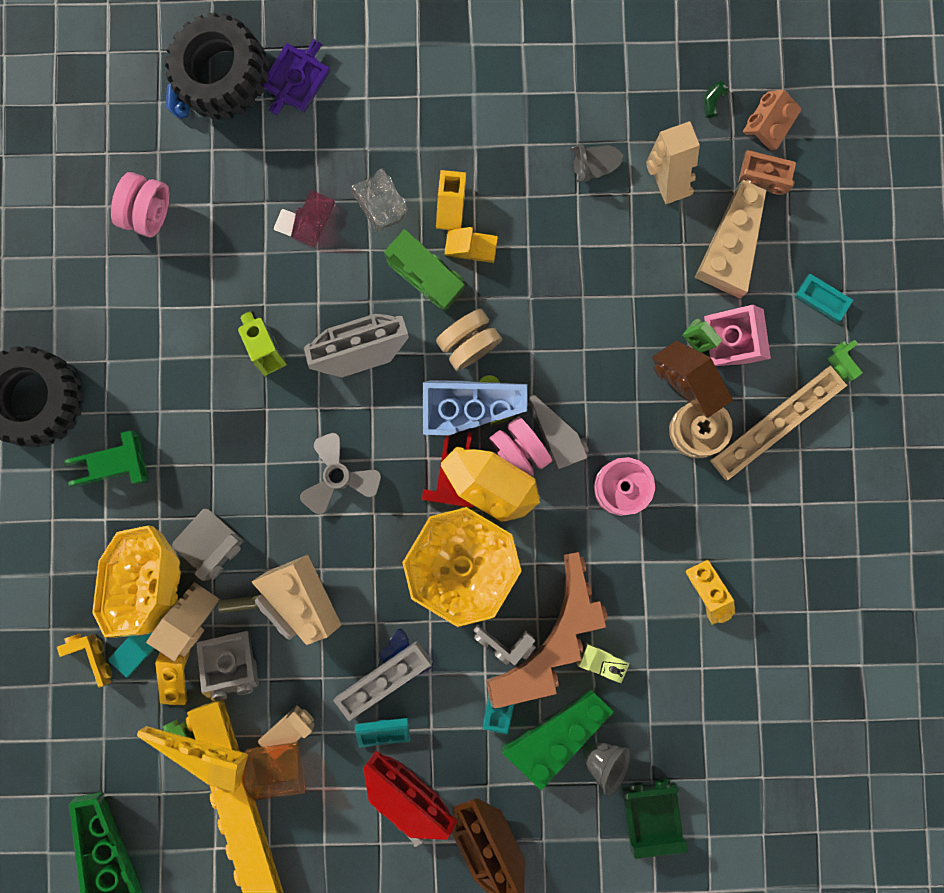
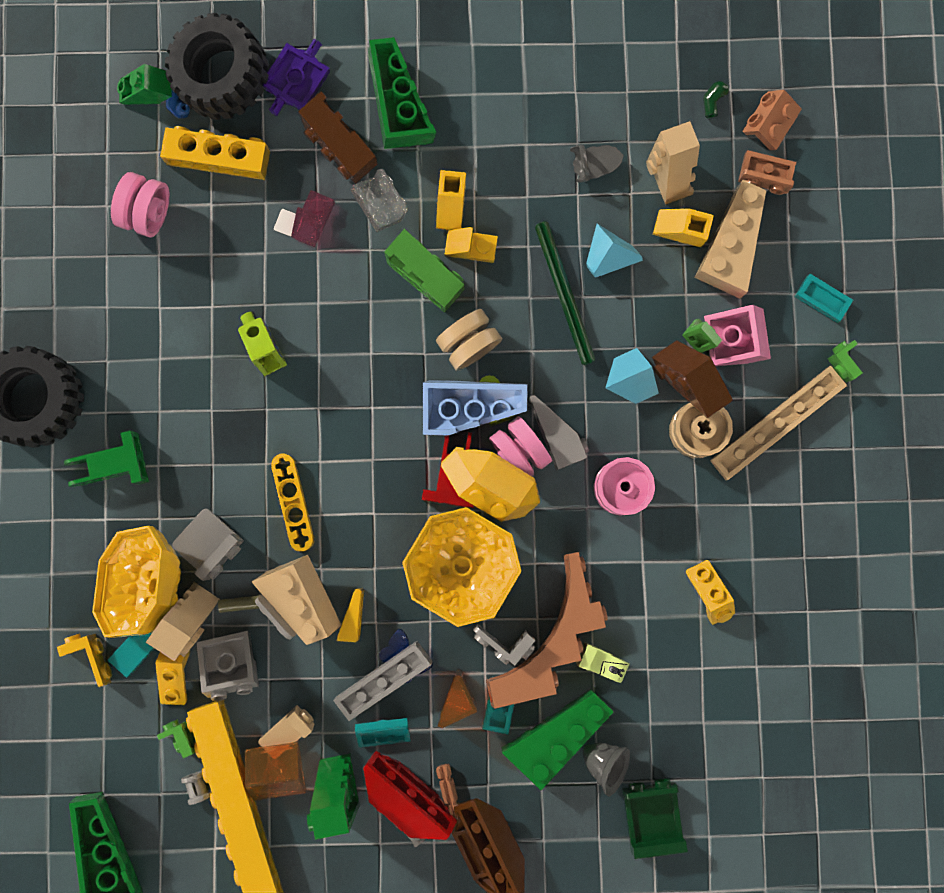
yellow wedge [137,726,248,793] -> none
light grey piece [300,433,381,514] -> none
light grey wedge [304,314,409,378] -> none
none -> green slope [117,64,172,105]
none -> yellow brick [160,126,270,180]
none -> light grey bush [181,770,211,805]
none -> yellow beam [271,454,314,552]
none -> reddish brown wedge [298,91,378,184]
none -> green wedge [307,753,360,840]
none -> yellow slope [337,588,364,642]
none -> green wedge [368,37,436,149]
none -> nougat axle [436,764,459,816]
none -> clear orange slope [438,669,477,728]
none -> dark green axle [535,221,595,365]
none -> medium azure slope [586,224,643,278]
none -> medium azure slope [605,348,659,404]
none -> yellow slope [653,209,714,248]

